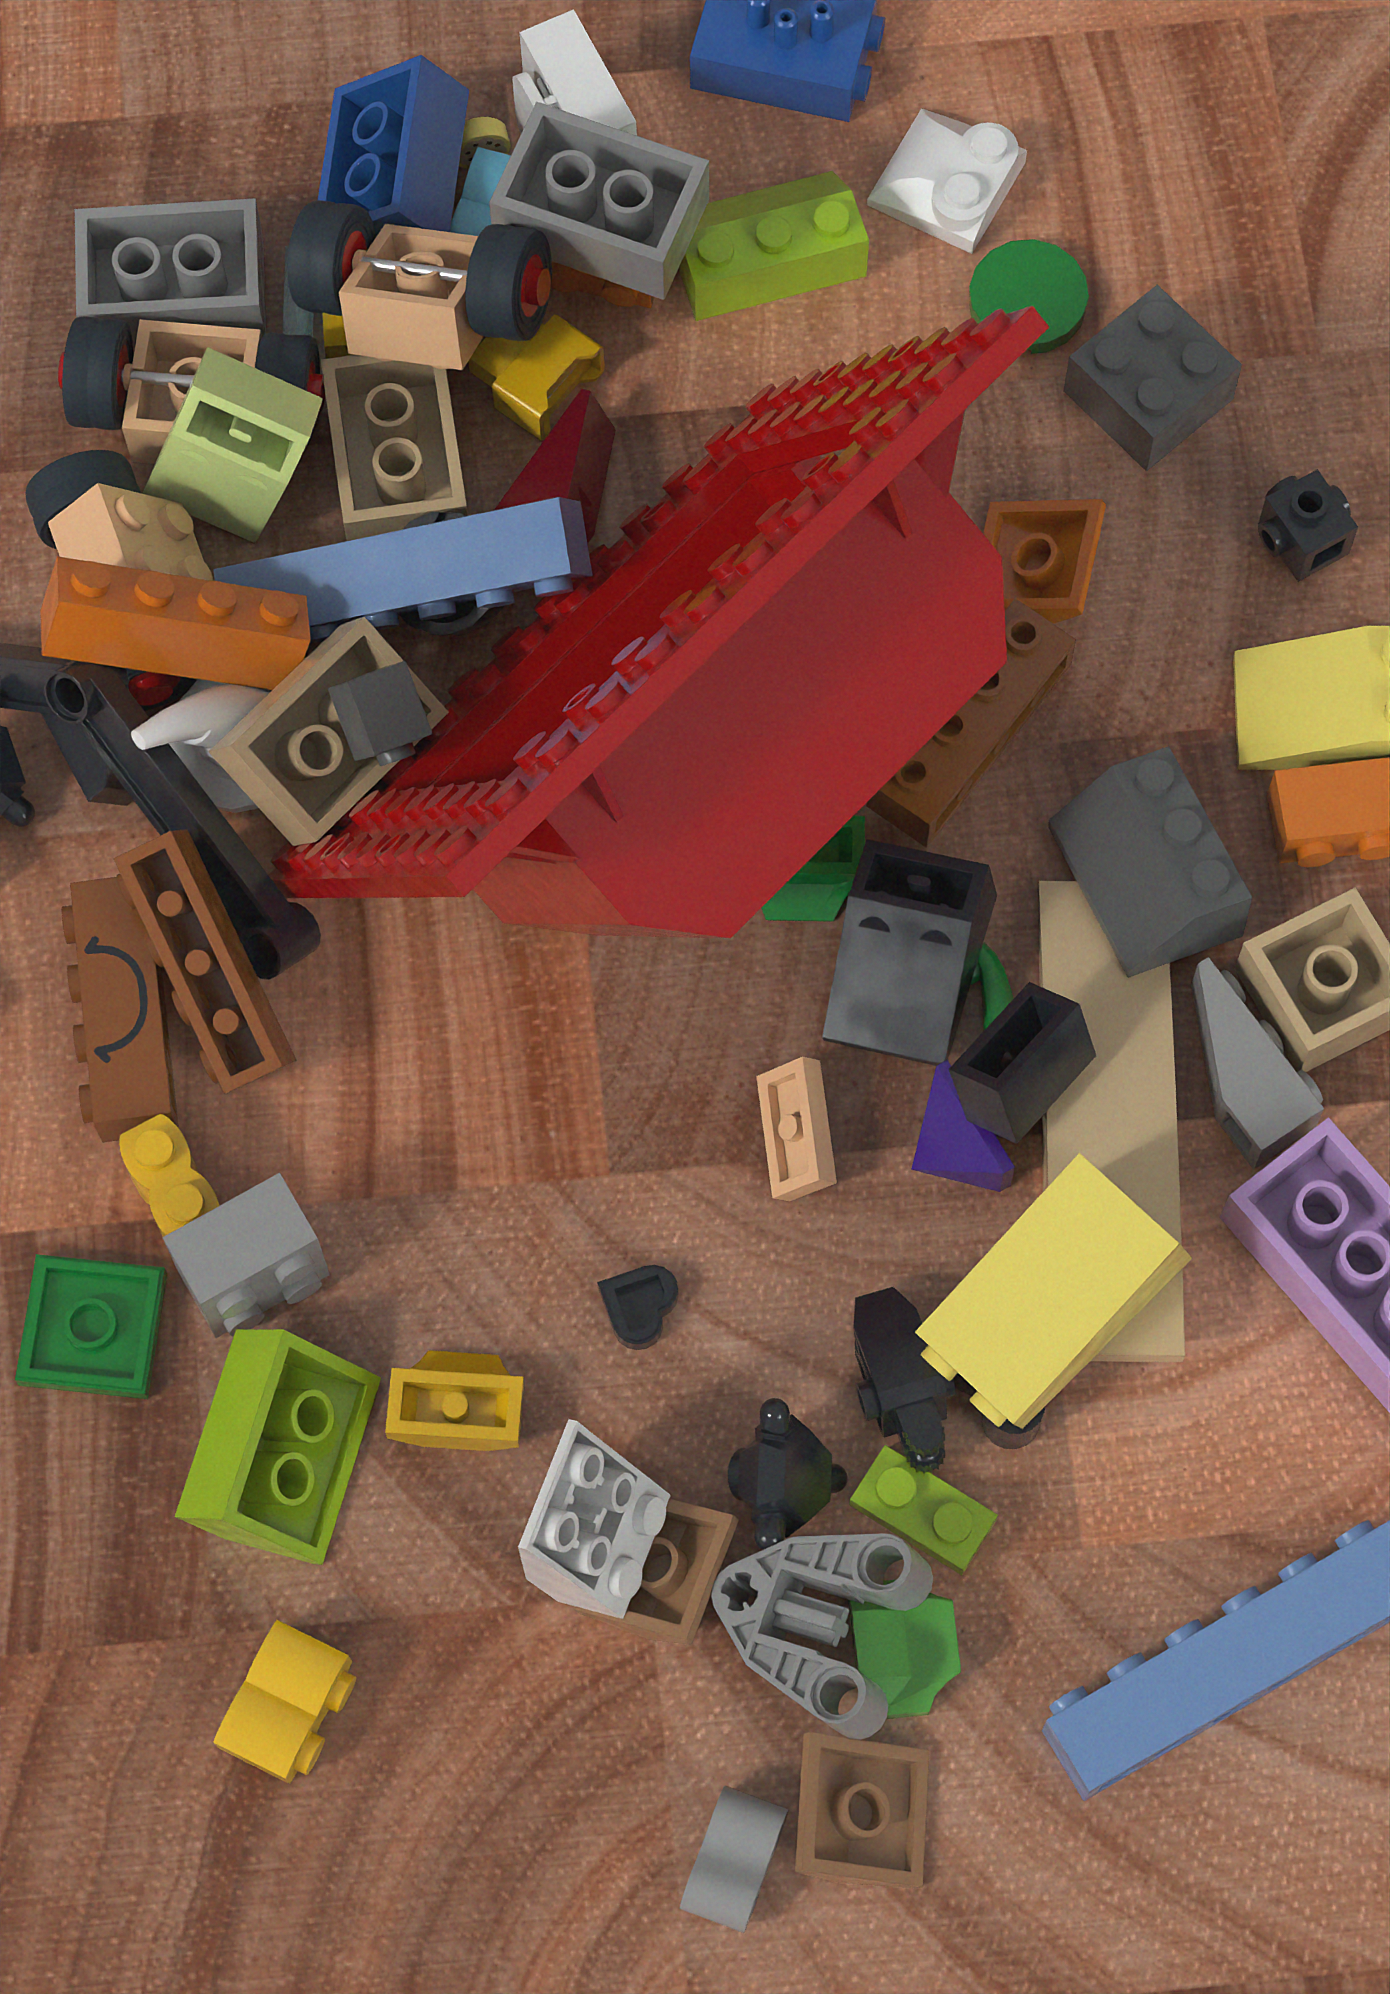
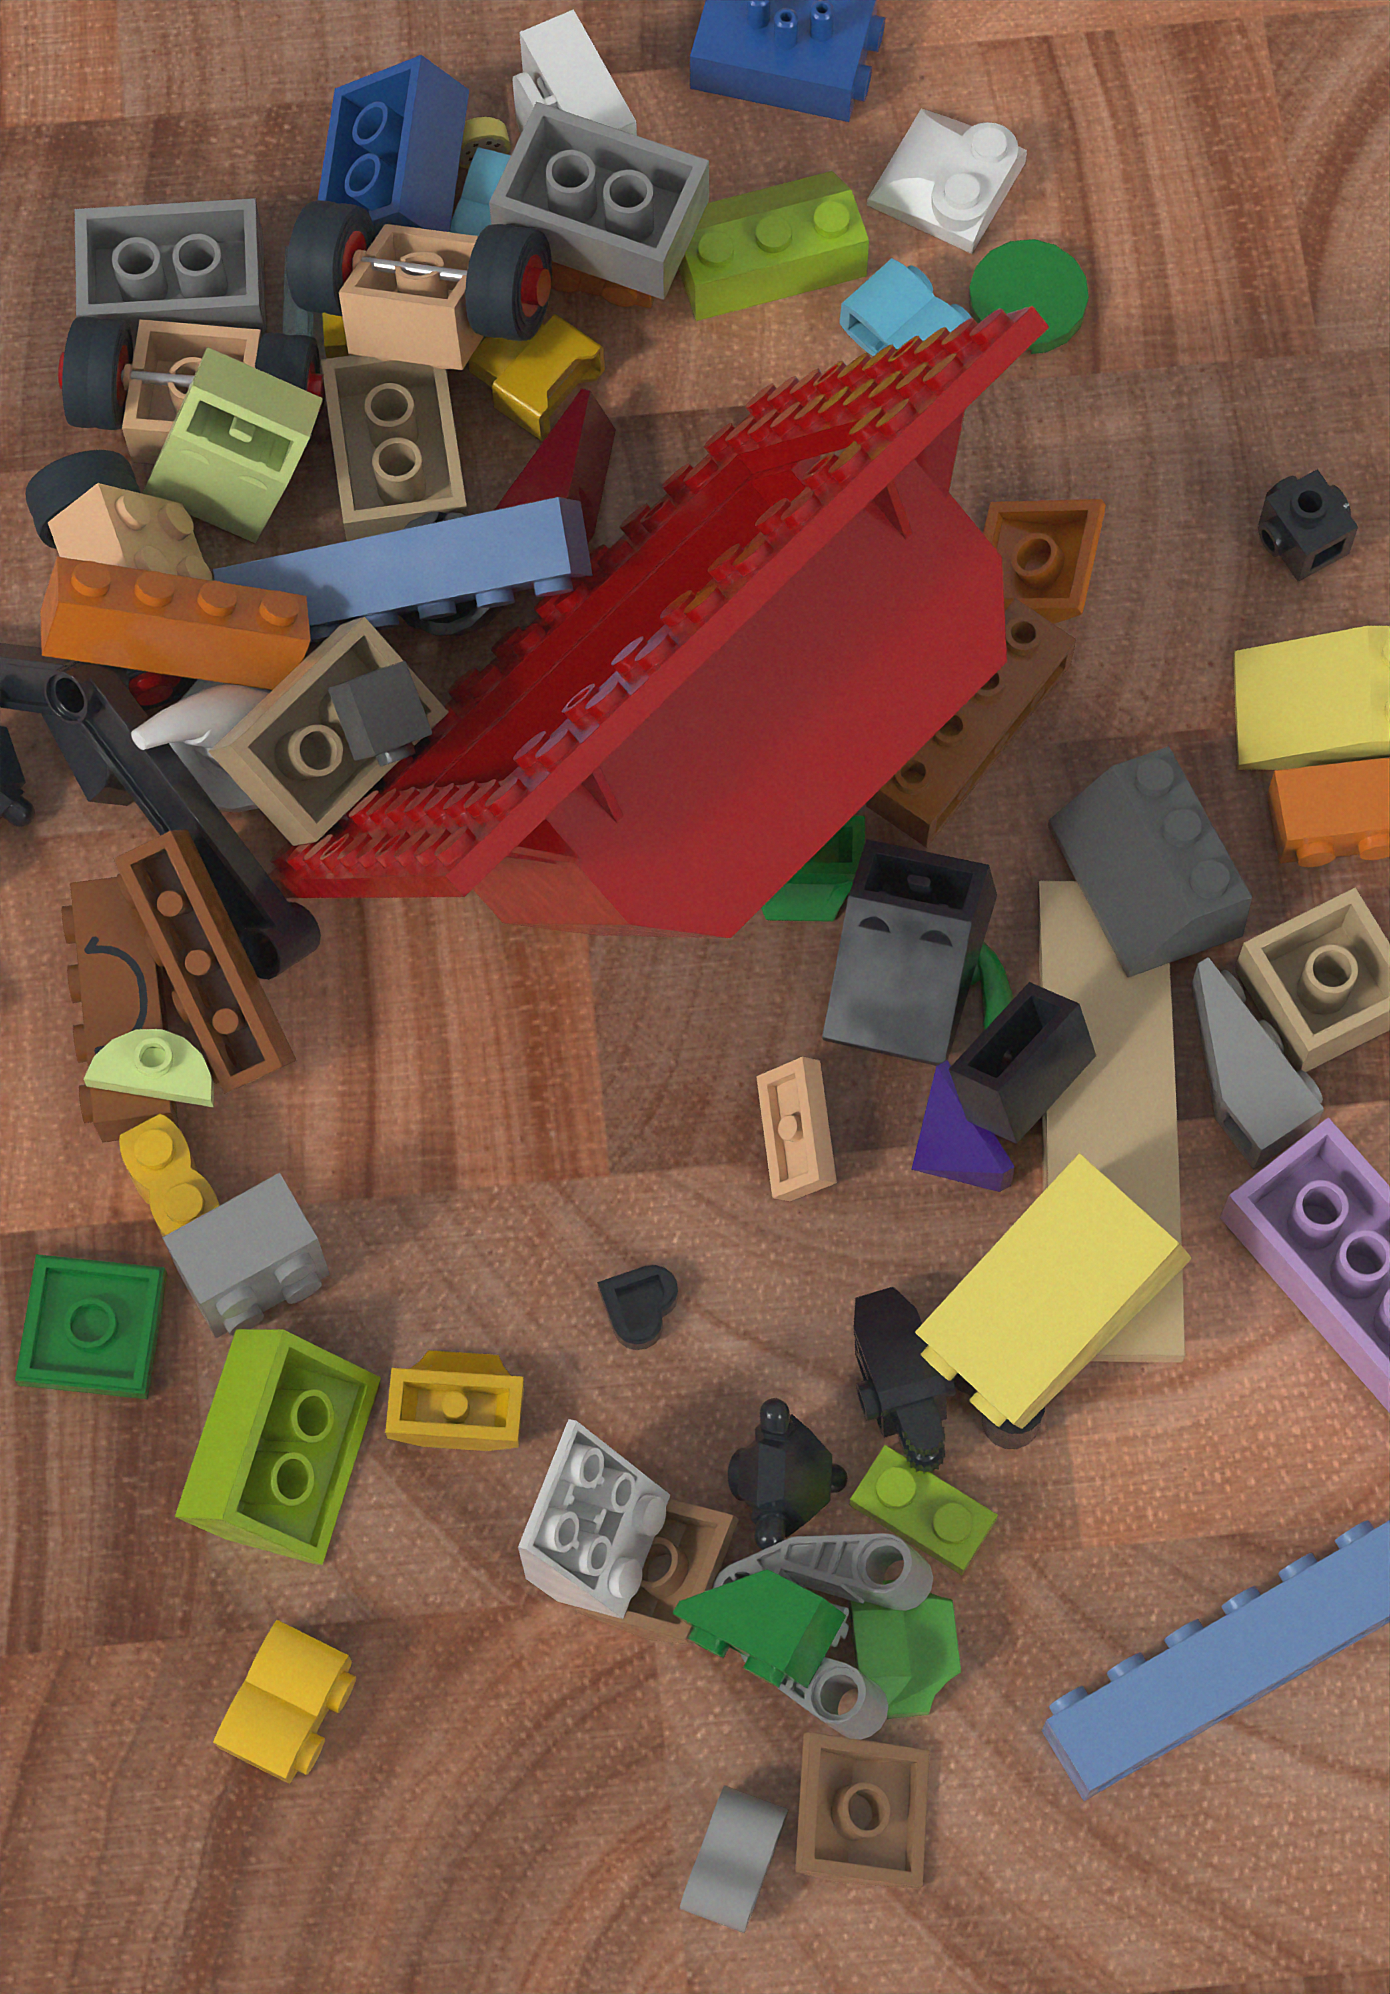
dark grey brick [1063,284,1242,471] -> none
none -> yellowish green plate [83,1029,214,1107]
none -> green slope [673,1569,846,1688]
none -> medium azure brick [839,258,972,356]

